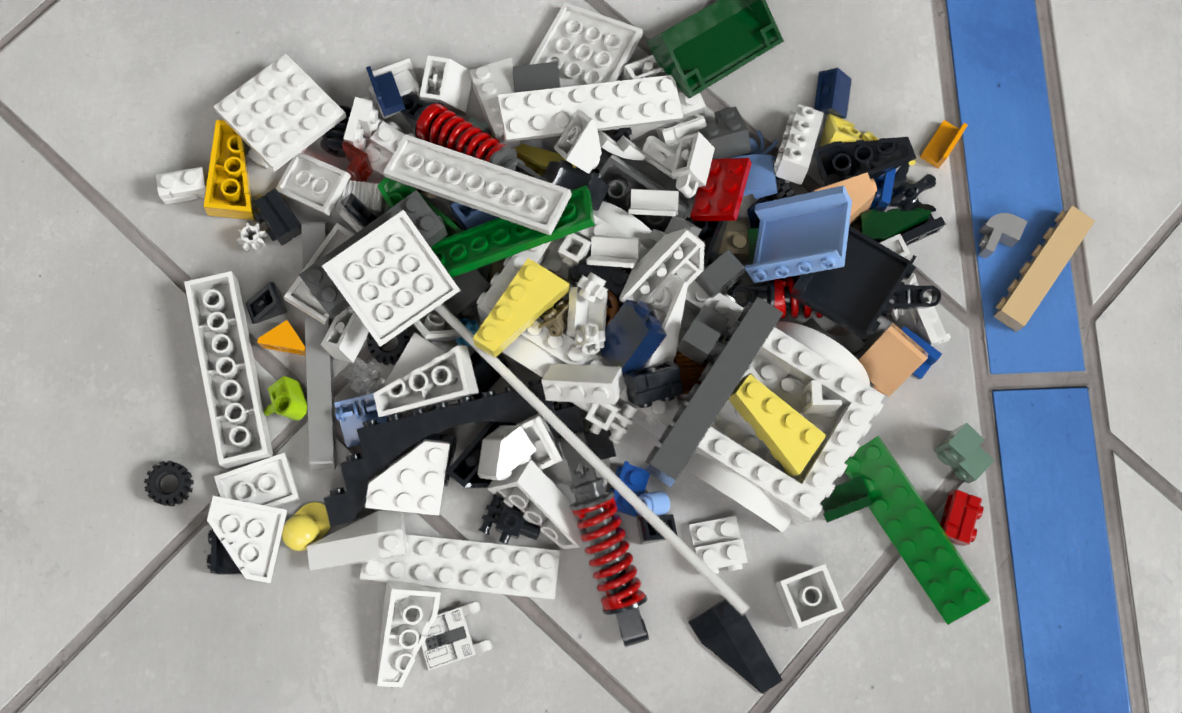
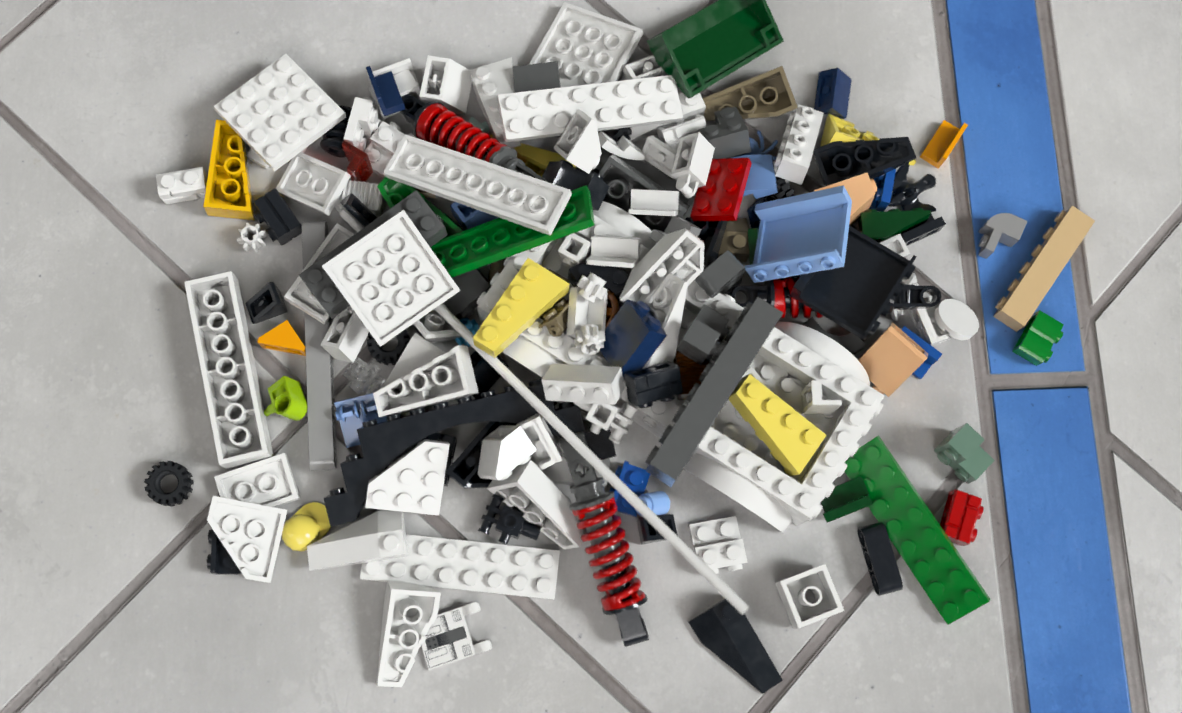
none -> dark tan wedge [702,66,798,121]
none -> black beam [857,522,903,596]
none -> white tile [934,299,979,340]
none -> green brick [1012,310,1064,366]

